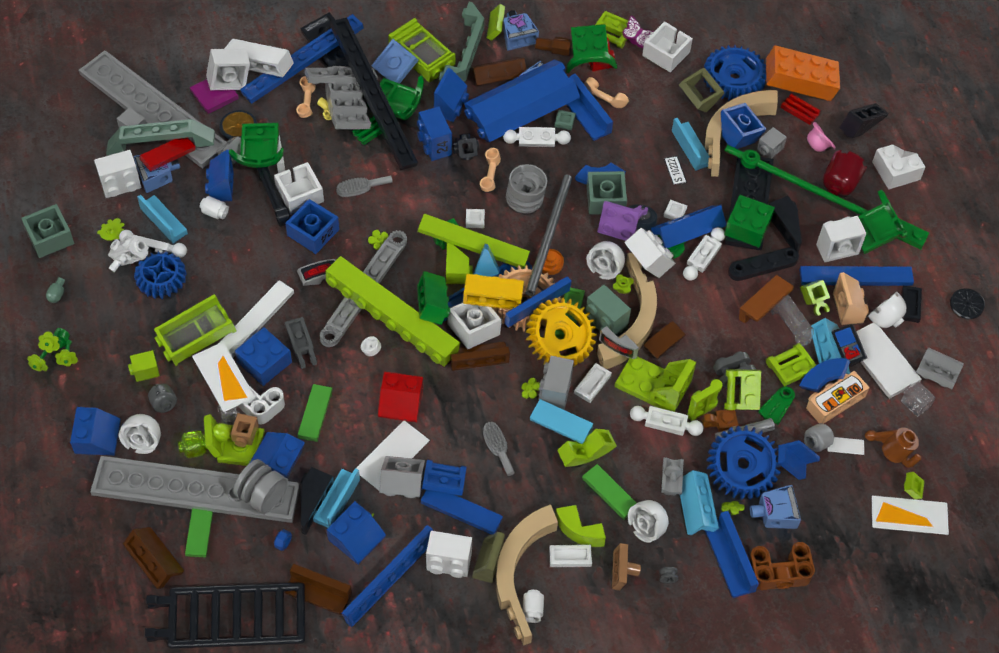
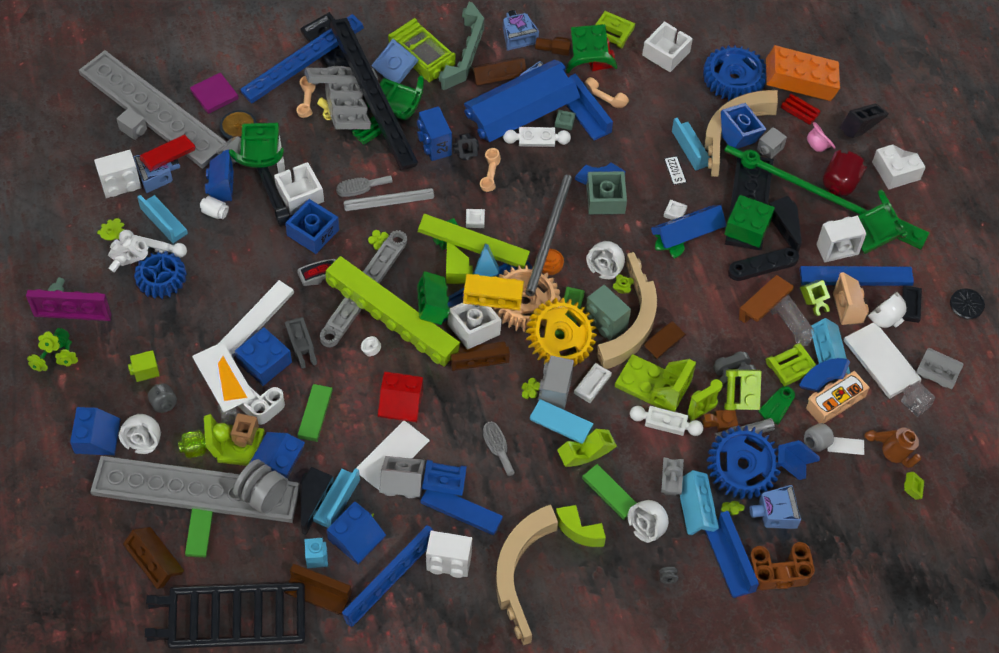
sand green brick [21,204,74,258] -> none
sand green slope [106,119,215,156] -> none
door [154,294,237,366] -> none
white brick [206,49,250,90] -> none
white brick [224,39,294,77] -> none
blue tile [274,529,292,551] -> none
blue slope [434,68,469,122] -> none
olive tile [472,532,505,583] -> none
lime tile [486,4,505,40] -> none
blue tile [504,276,572,328] -> none
light grey wheel [506,164,547,214] -> none
white brick [522,590,544,623] -> none
white tile [549,545,592,567] -> none
medium lavender plate [598,201,657,241] -> none
slope [599,326,639,359] -> none
medium nougat tile [612,543,641,591] -> none
magenta animal [623,16,655,48] -> none
white brick [624,228,676,278] -> none
olive tile [679,68,725,112] -> none
white plate [683,227,725,281] -> none
slope [831,324,868,367] -> none
white sticker [872,496,949,535] -> none
none -> magenta plate [26,289,112,321]
none -> medium azure window [305,538,328,569]
none -> light grey axle [344,188,434,211]

